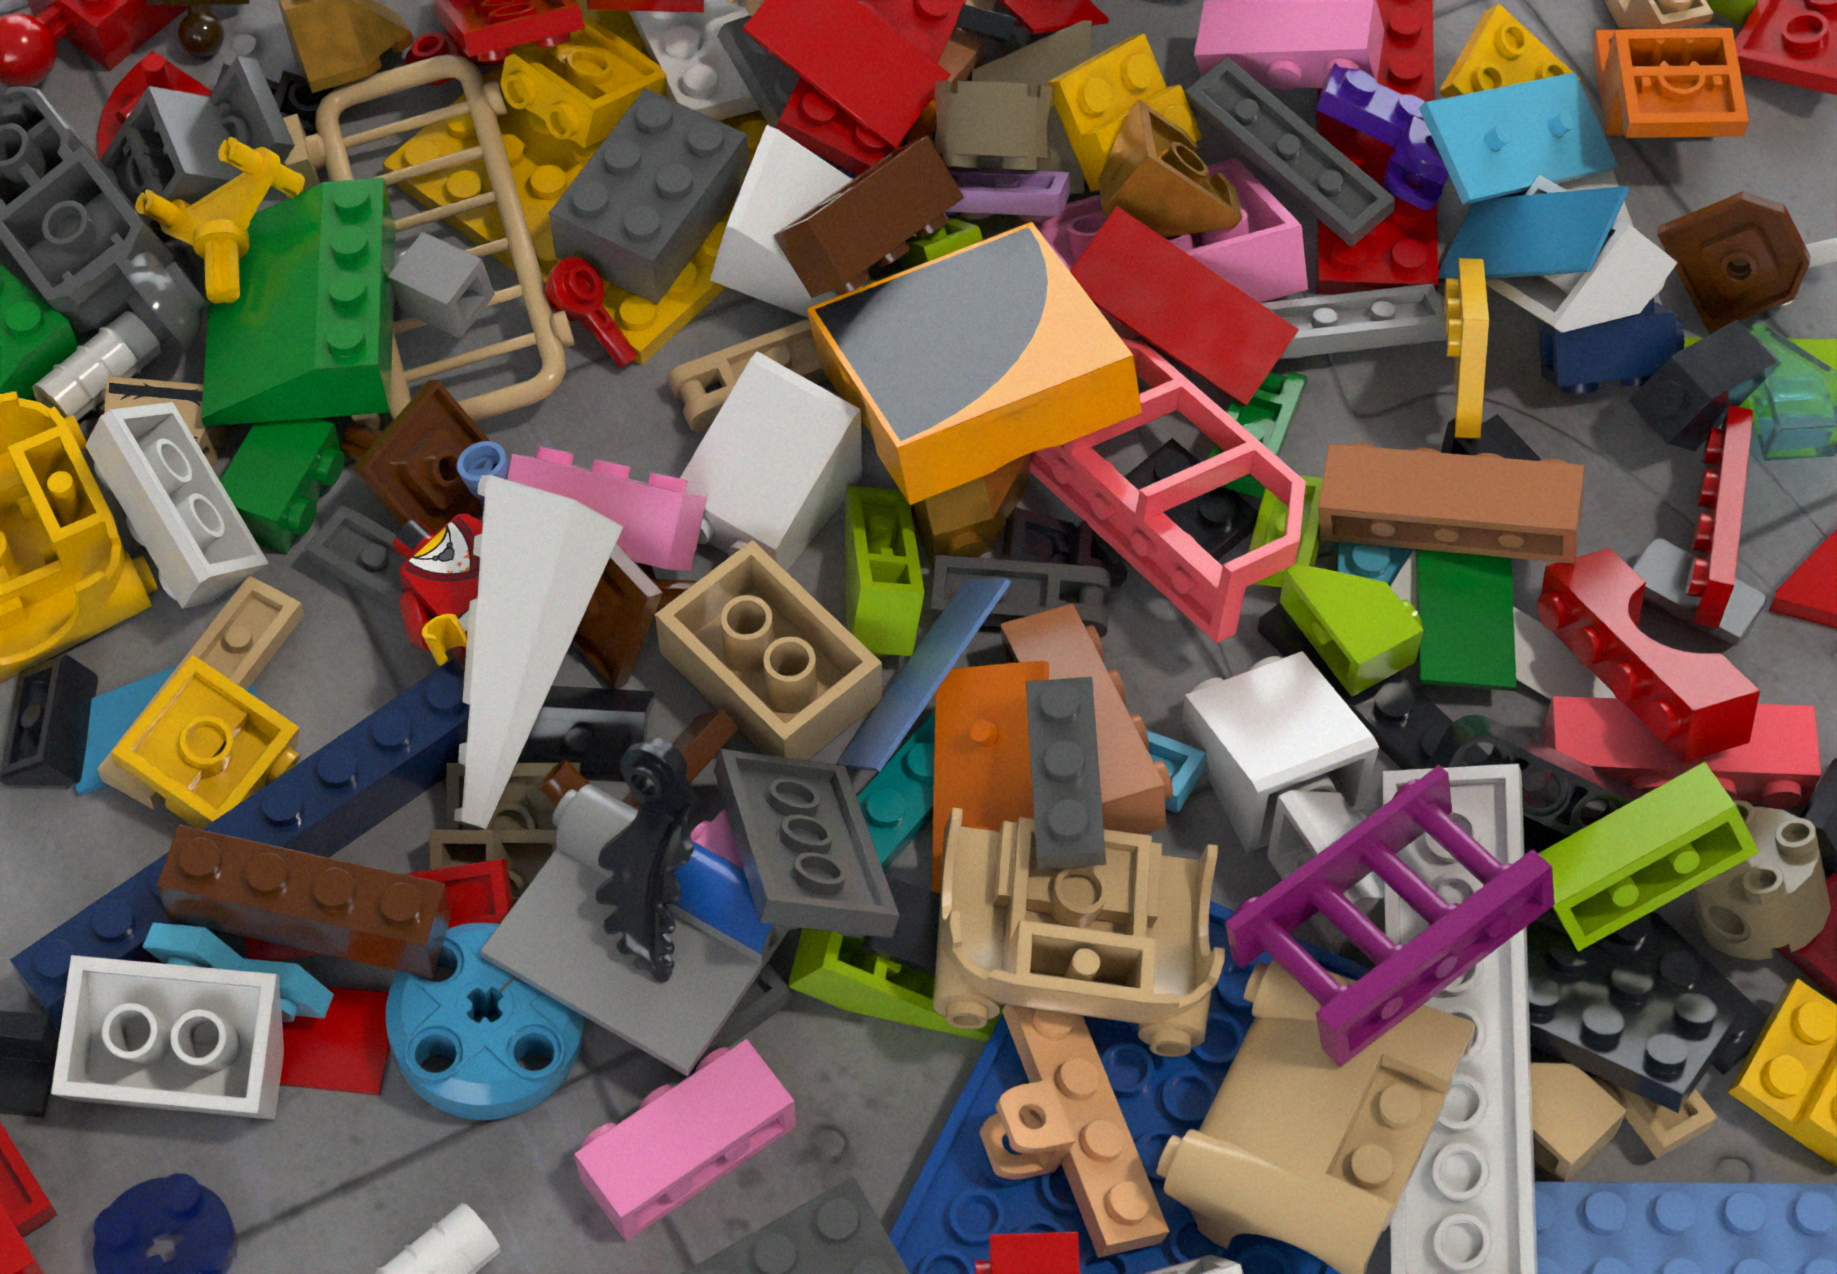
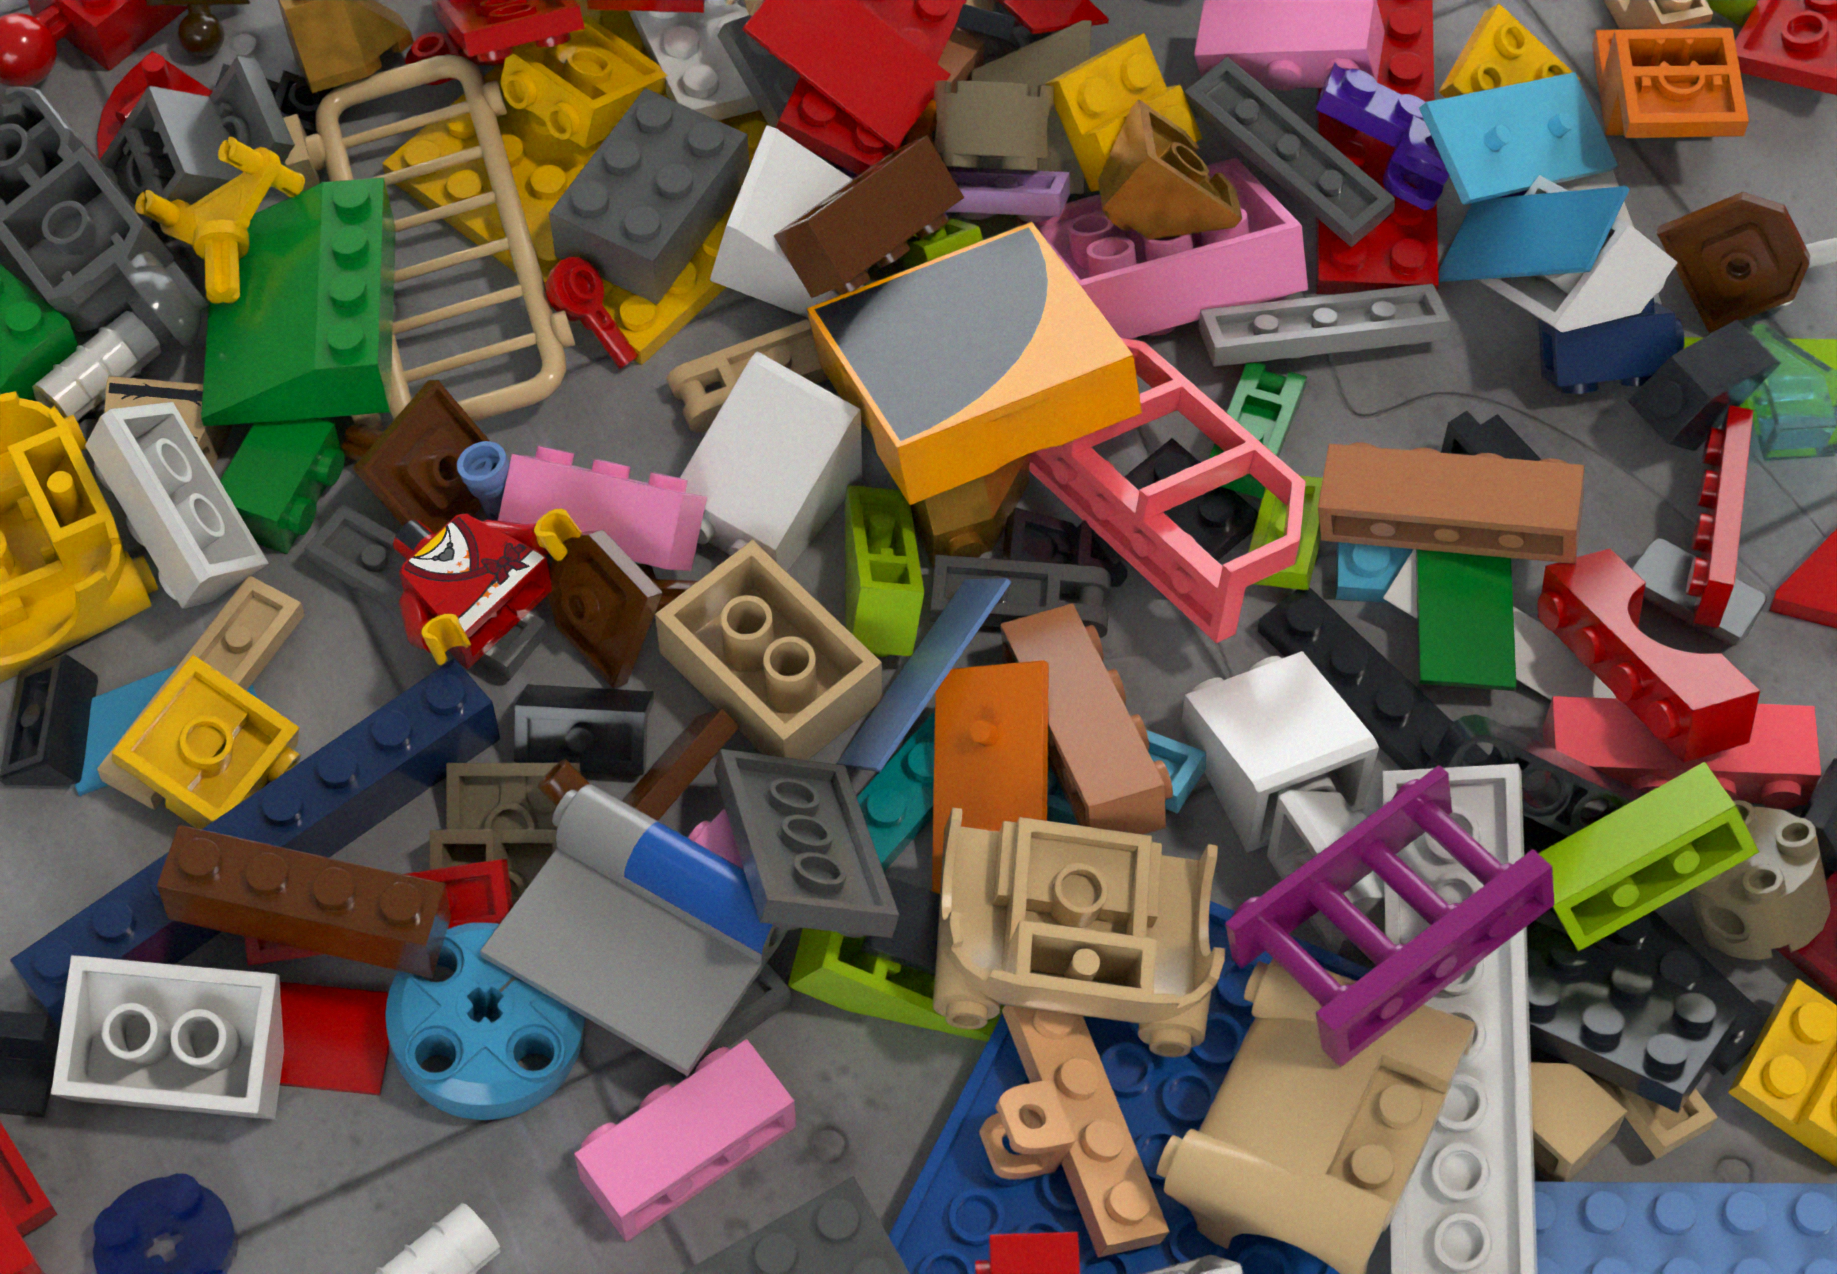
medium azure plate [143,923,334,1022] -> none
light grey brick [387,232,495,339] -> none
white wedge [454,475,623,830] -> none
black plant [595,738,700,982] -> none
dark grey plate [1026,676,1106,870] -> none
red piece [1070,206,1299,407] -> none
lime slope [1280,563,1424,697] -> none
yellow wing [1444,258,1489,438] -> none

